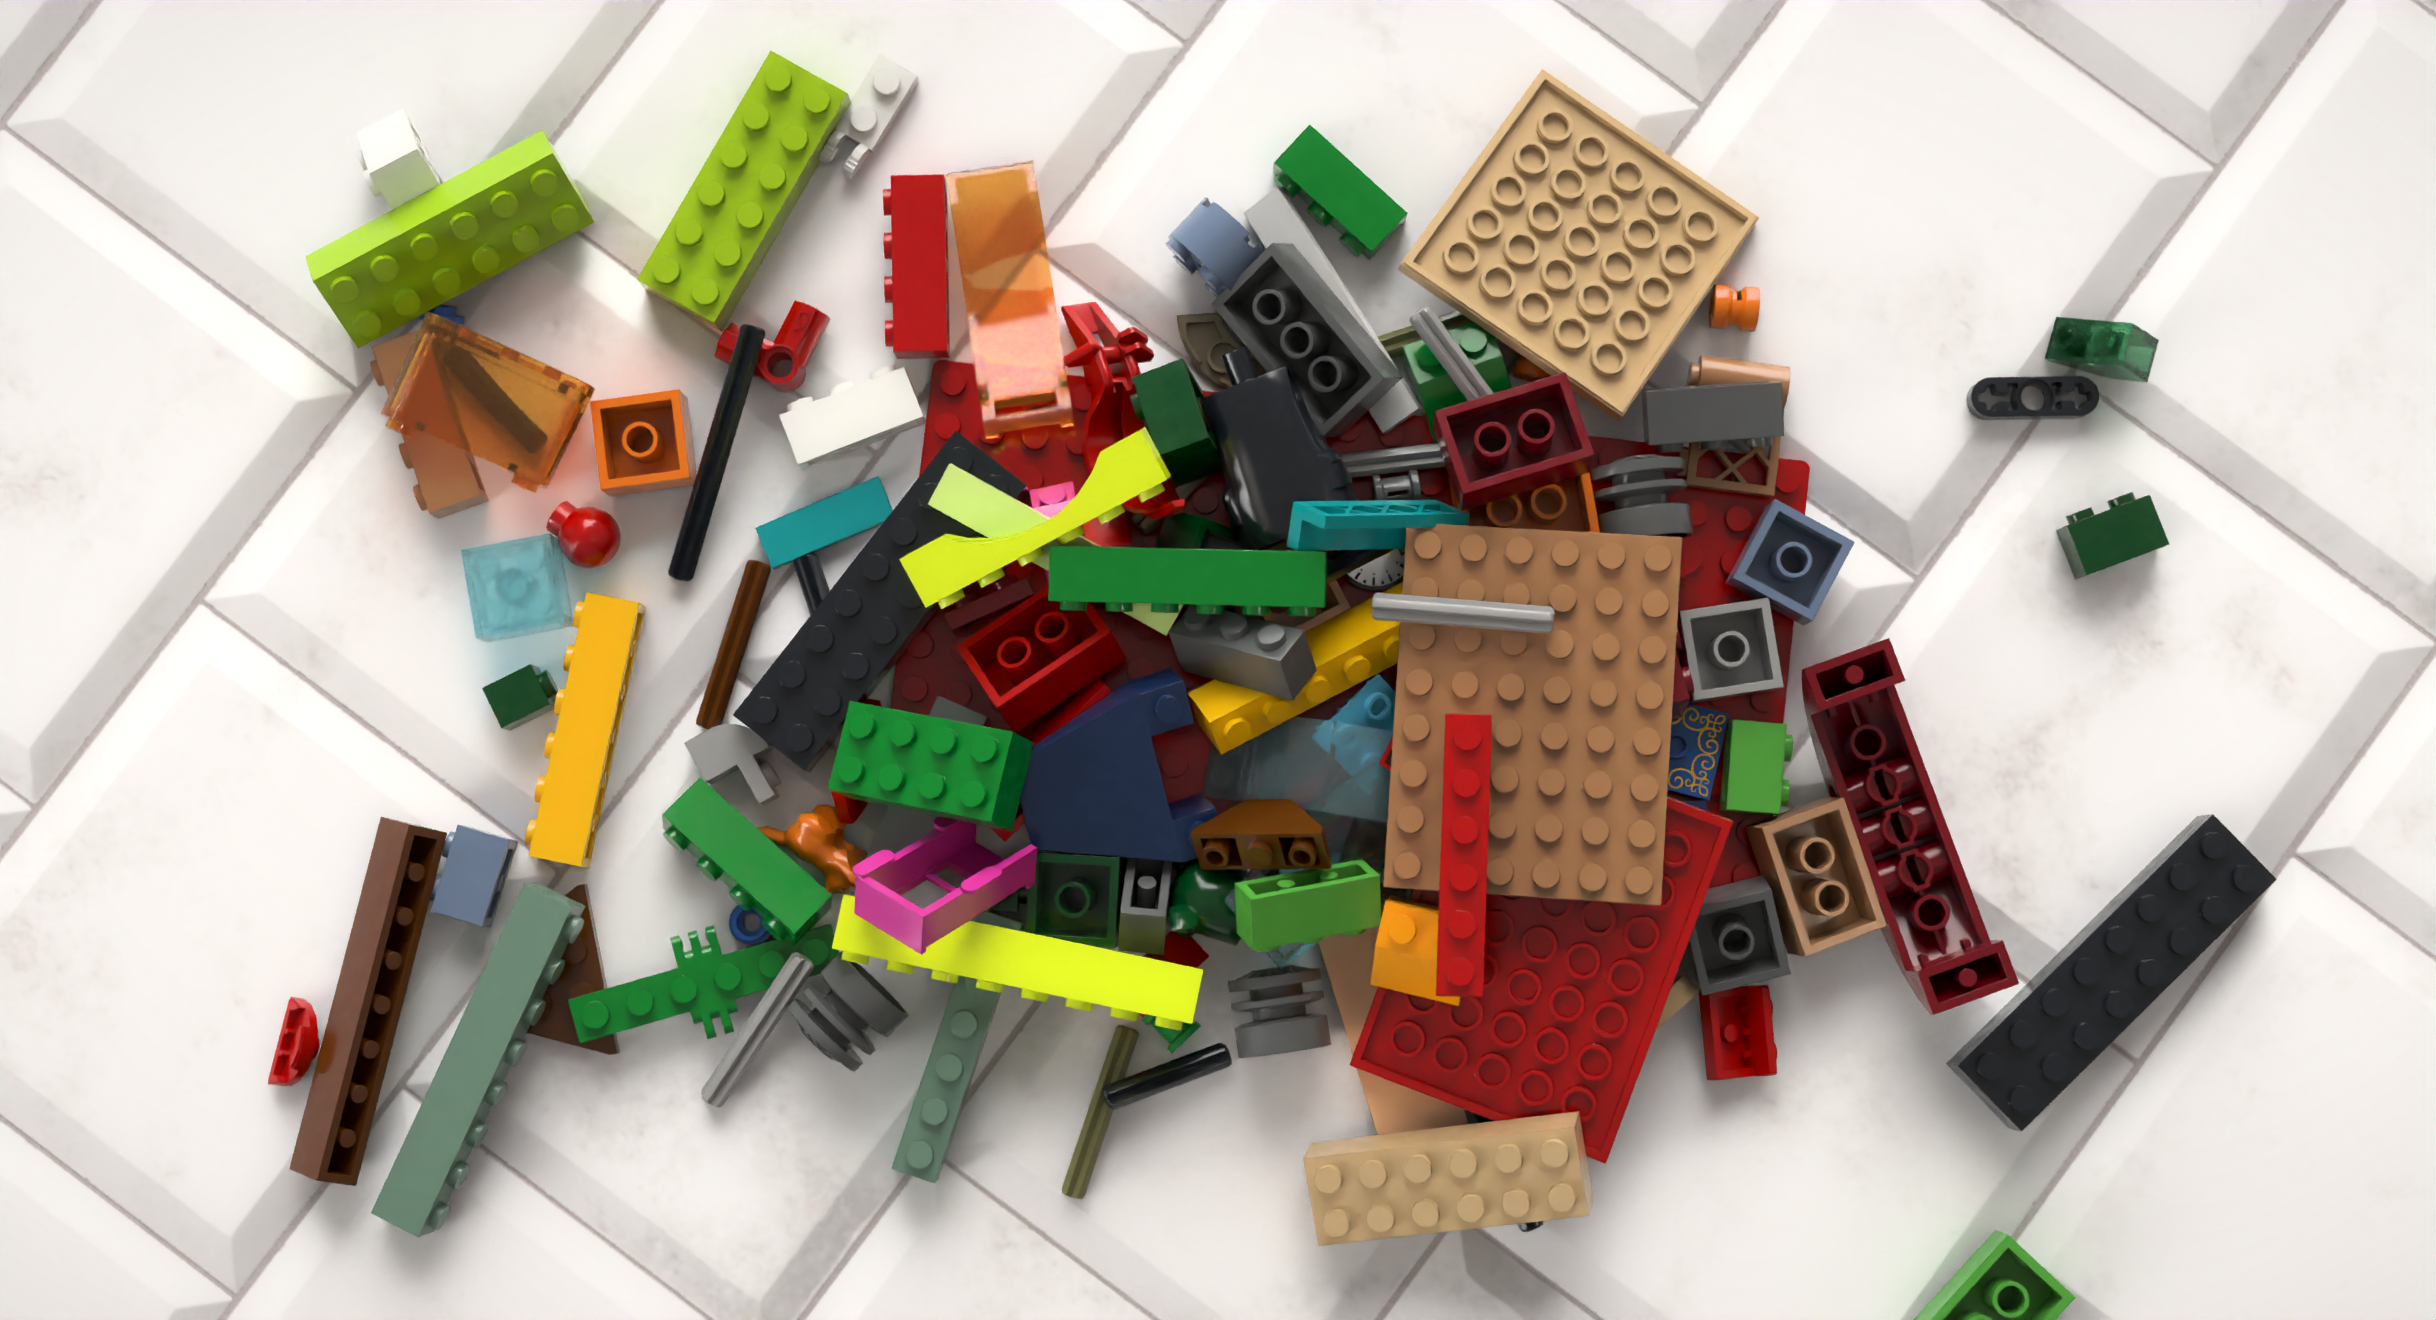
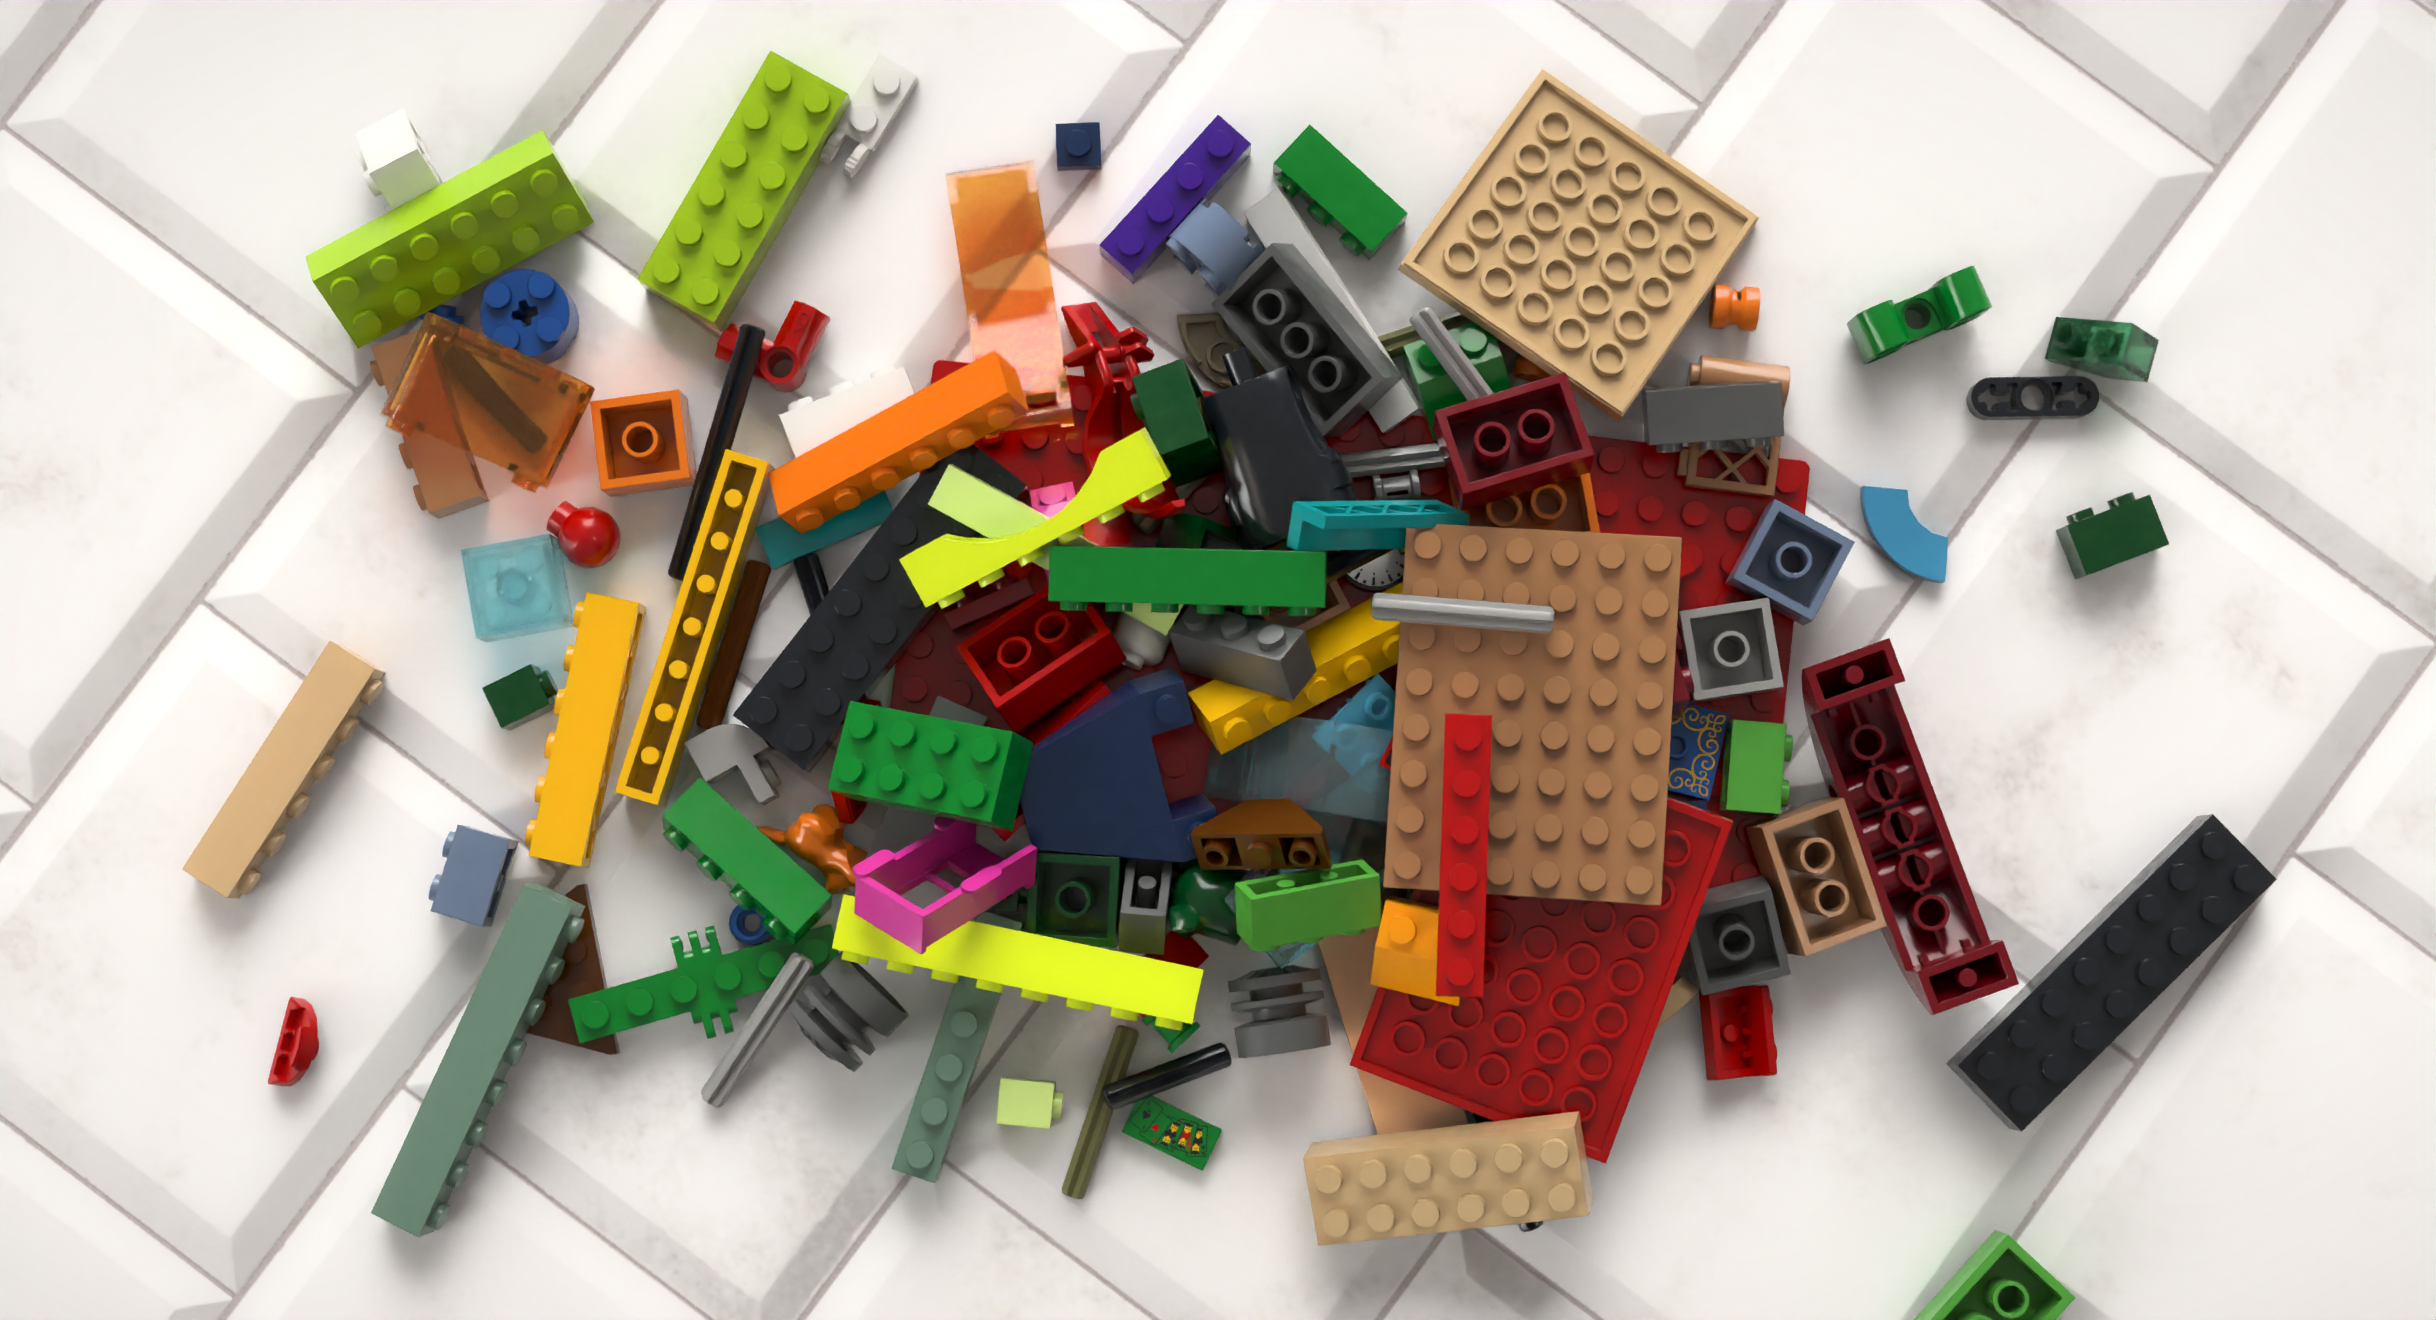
reddish brown brick [289,817,447,1186] -> none
red brick [883,174,950,359] -> none
dark grey wheel [1590,454,1694,538] -> none
none -> tan brick [182,641,385,899]
none -> blue brick [480,269,579,366]
none -> yellow brick [614,449,775,807]
none -> orange brick [768,350,1029,534]
none -> yellowish green brick [996,1077,1064,1129]
none -> dark blue plate [1056,122,1101,171]
none -> dark purple brick [1099,115,1251,284]
none -> white head [1111,612,1173,670]
none -> green tile [1122,1096,1222,1171]
none -> green beam [1847,266,1992,365]
none -> dark azure tile [1860,486,1948,583]

